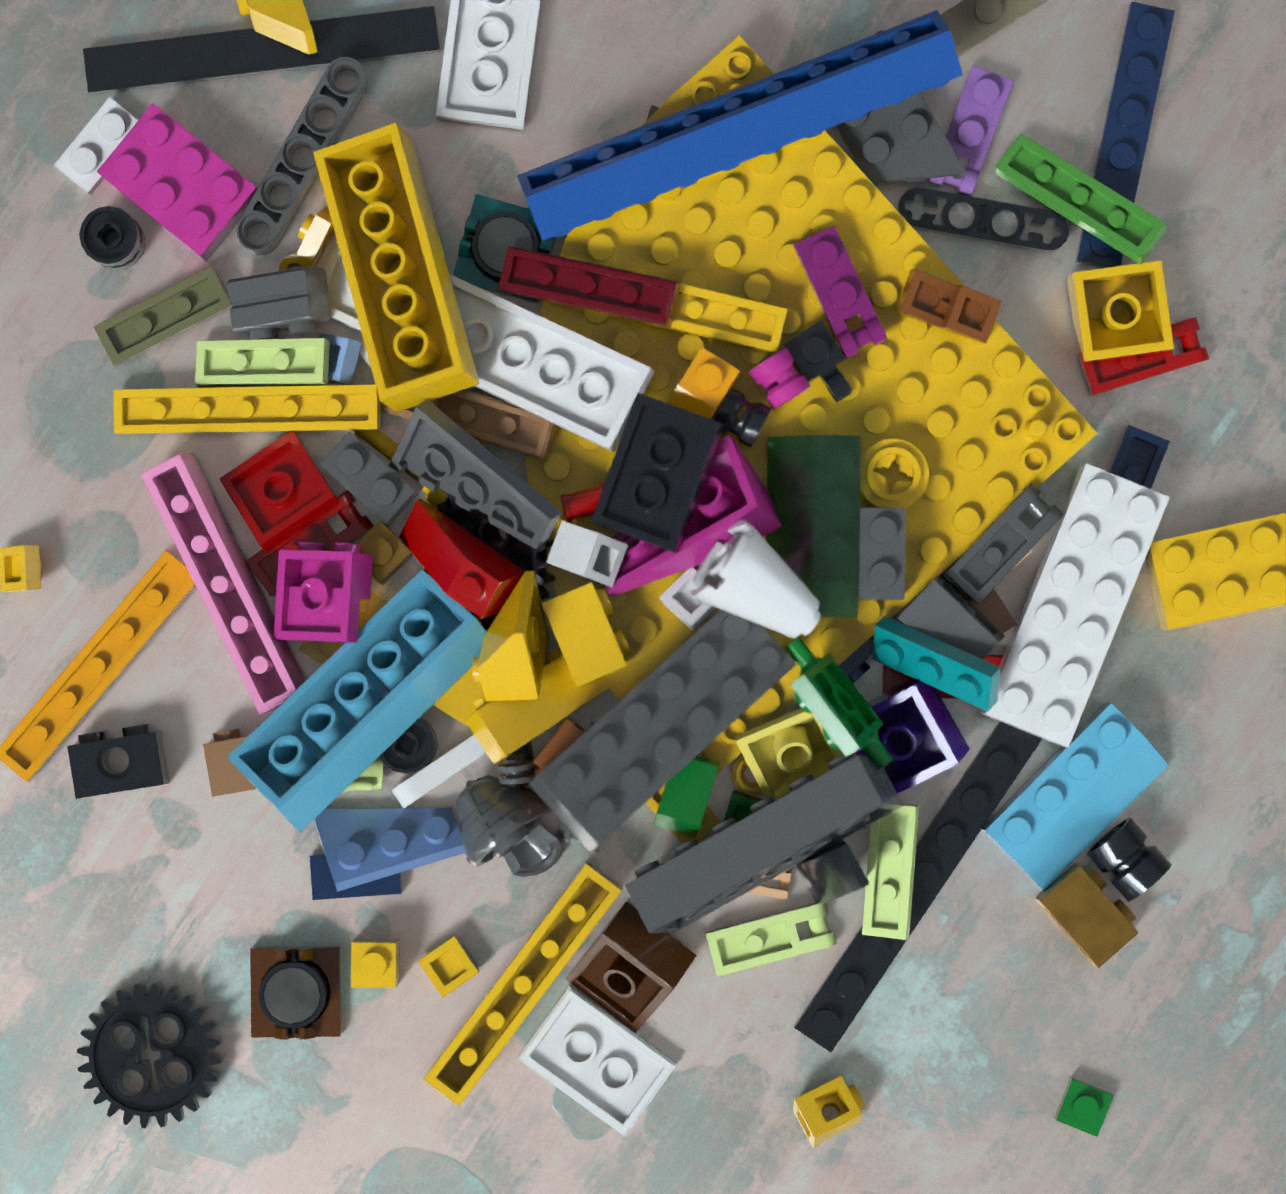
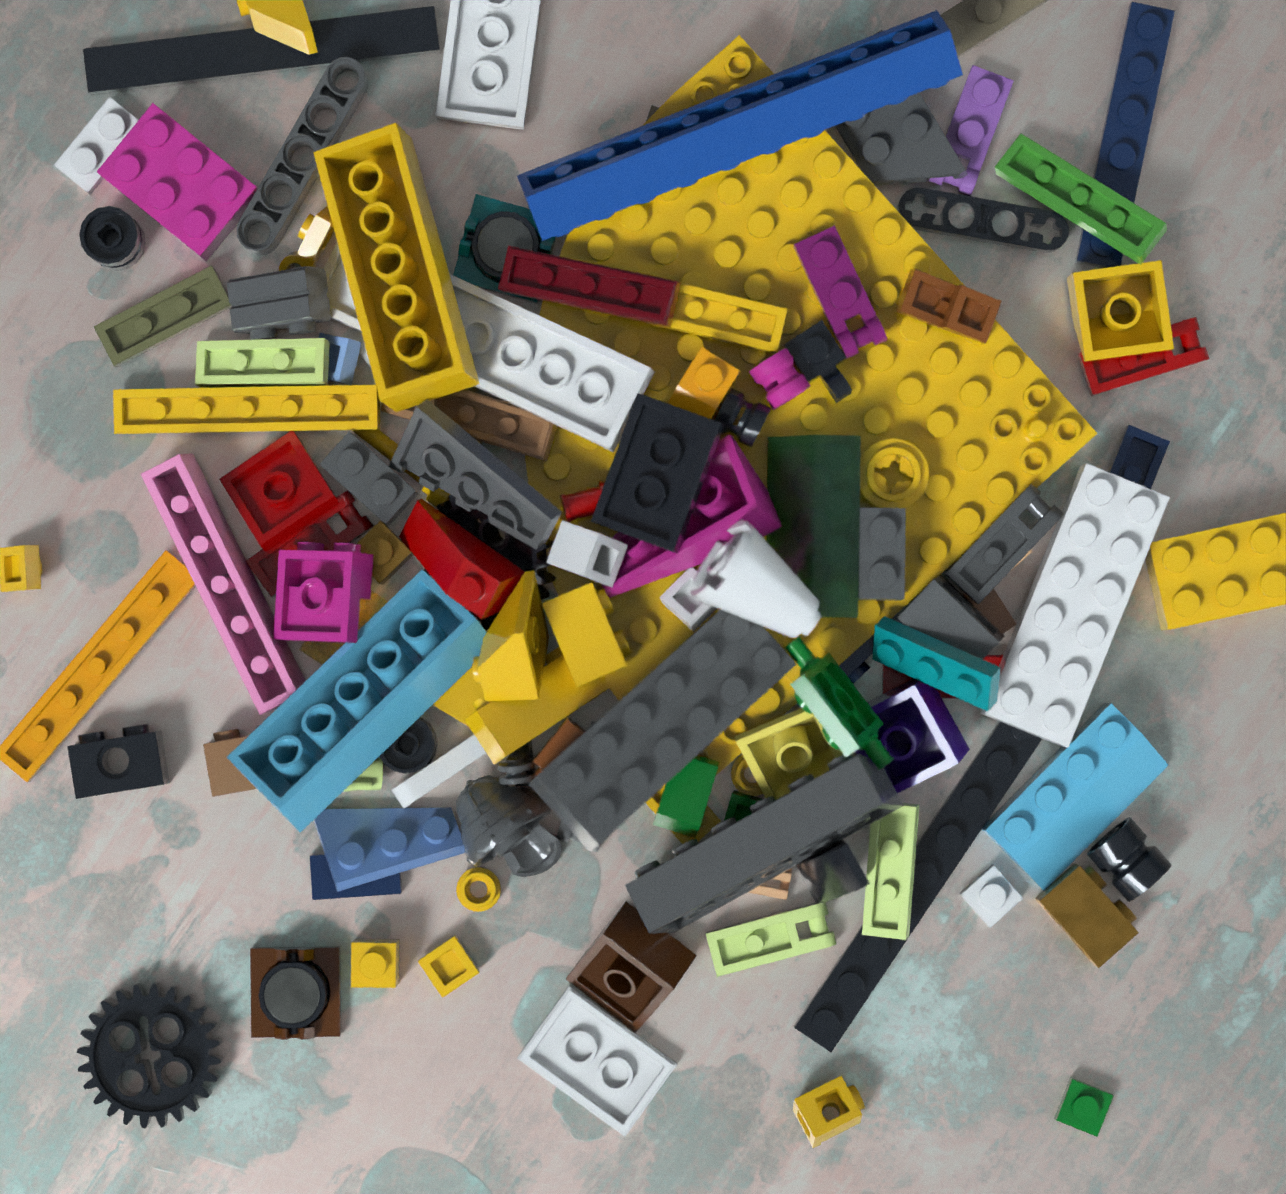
yellow brick [423,861,622,1106] -> none
none -> yellow plate [456,867,501,912]
none -> white plate [960,864,1023,928]

